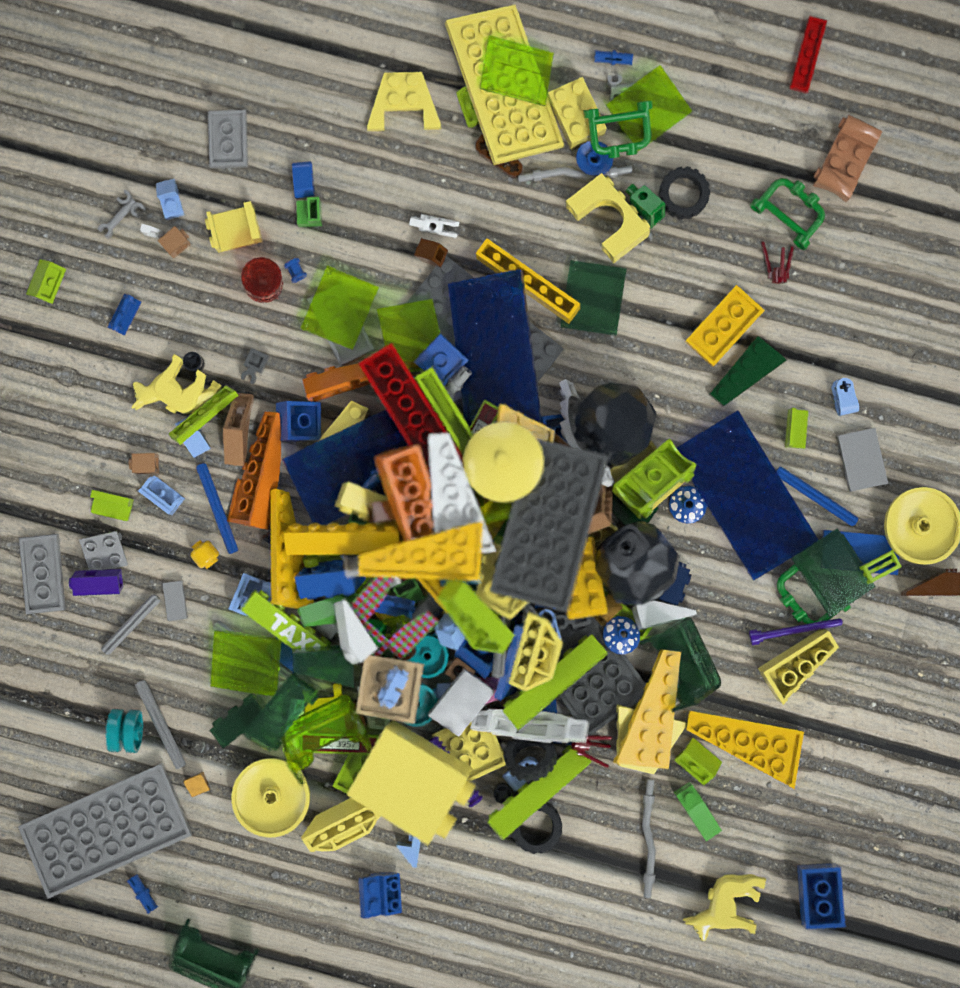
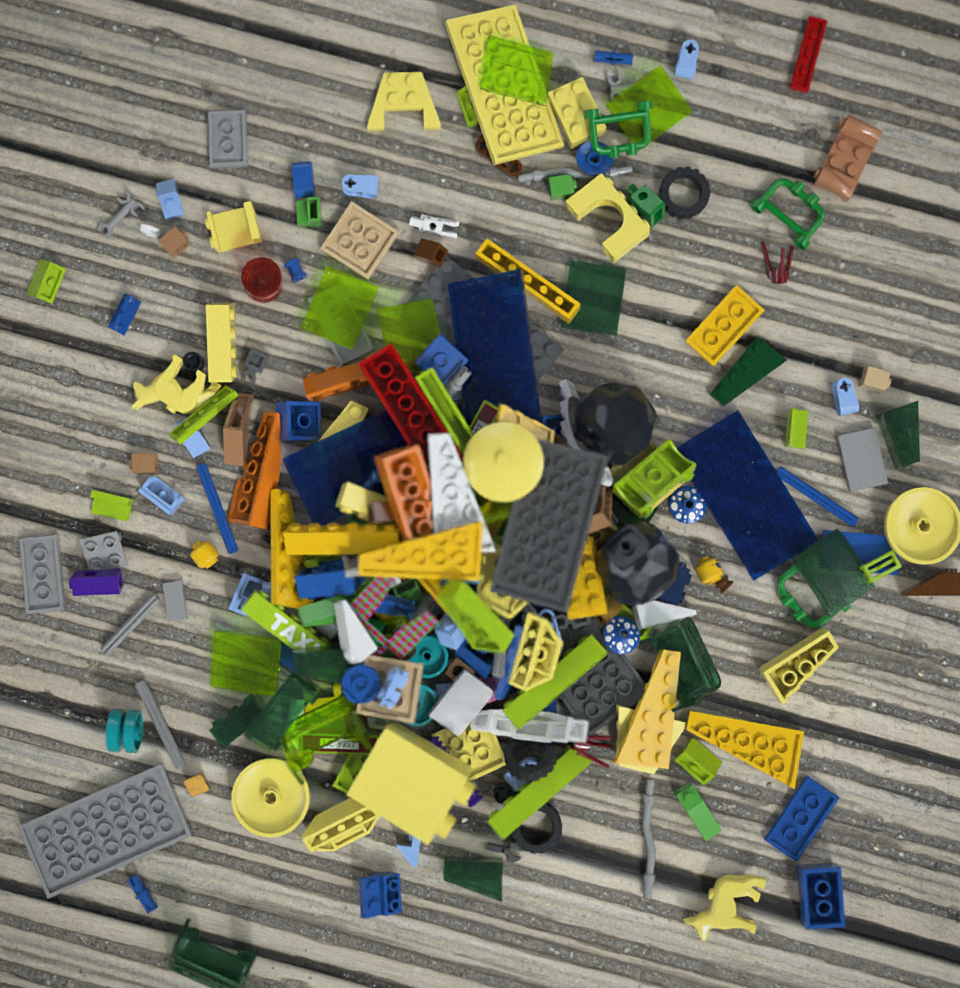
dark purple piece [749,618,843,646] -> none
none -> light yellow wedge [206,302,238,382]
none -> tan plate [320,201,400,281]
none -> light blue piece [342,174,379,198]
none -> blue tile [342,664,381,704]
none -> clear green wedge [444,856,503,902]
none -> dark grey bar [486,841,523,863]
none -> bright green brick [548,174,577,201]
none -> light blue piece [674,40,699,80]
none -> yellow head [695,556,724,586]
none -> reddish brown bush [715,575,733,594]
none -> blue tile [764,775,839,862]
none -> tan brick [859,366,892,393]
none -> clear green wedge [876,401,920,469]

